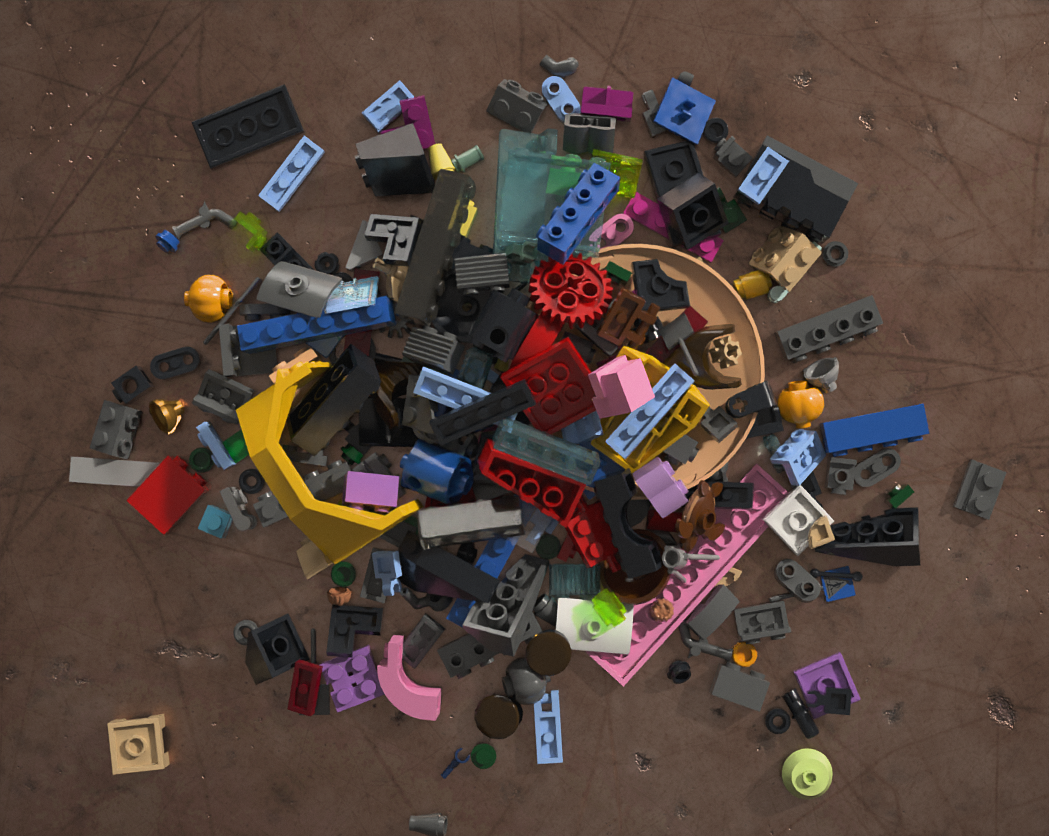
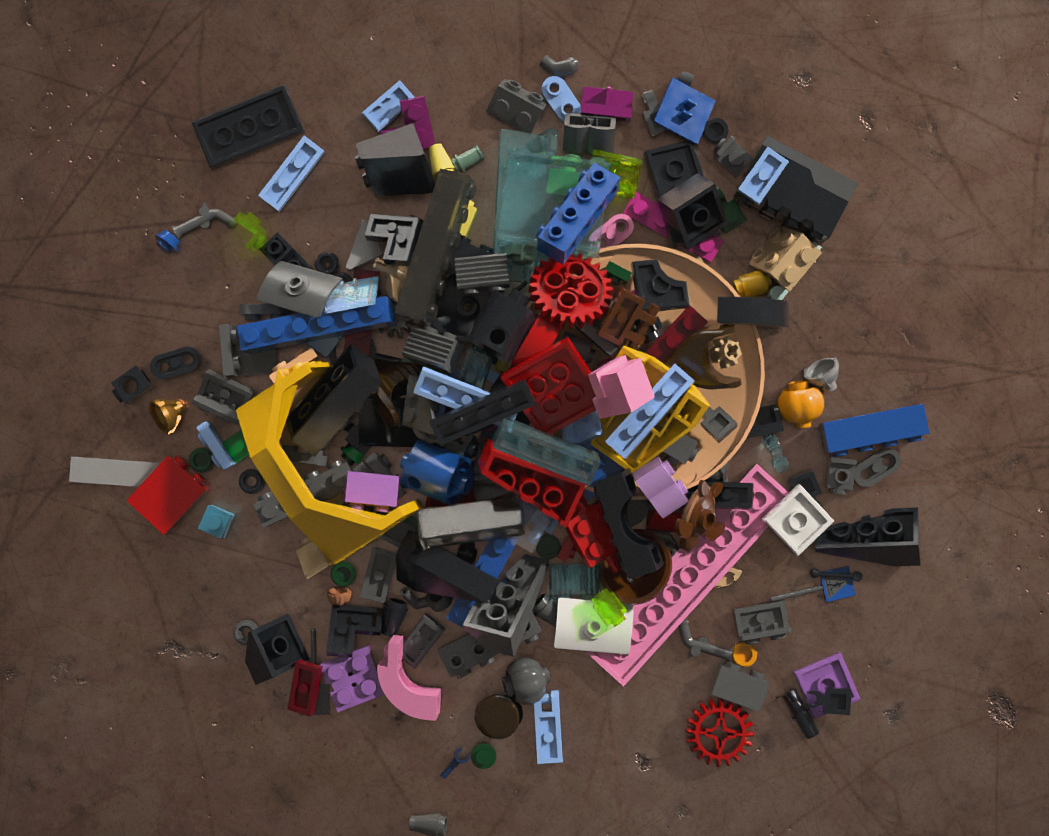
dark grey bracket [90,400,142,459] -> none
tan panel [107,714,169,775] -> none
light orange plant [184,275,233,323] -> none
dark grey piece [203,277,262,345] -> none
light grey plate [219,487,258,531] -> none
light blue plate [372,551,402,596] -> none
dark brown piece [525,629,572,676] -> none
nougat piece [650,598,674,623] -> none
dark grey piece [659,313,699,376] -> none
light grey plant [662,543,720,583] -> none
black plate [667,661,691,684] -> none
dark grey slope [685,584,740,640] -> none
black piece [725,380,777,418] -> none
black plate [765,708,791,734] -> none
light blue bracket [770,429,826,486] -> none
dark grey brick [774,295,883,363] -> none
dark grey plate [774,559,820,603] -> none
yellowish green cone [782,749,833,800] -> none
tan tile [808,515,835,549] -> none
dark grey plate [823,241,848,267] -> none
dark green plate [885,484,915,509] -> none
dark grey plate [953,459,1007,520] -> none
none -> black cone [381,598,408,637]
none -> red gear [685,697,754,767]
none -> black arch [717,297,789,329]

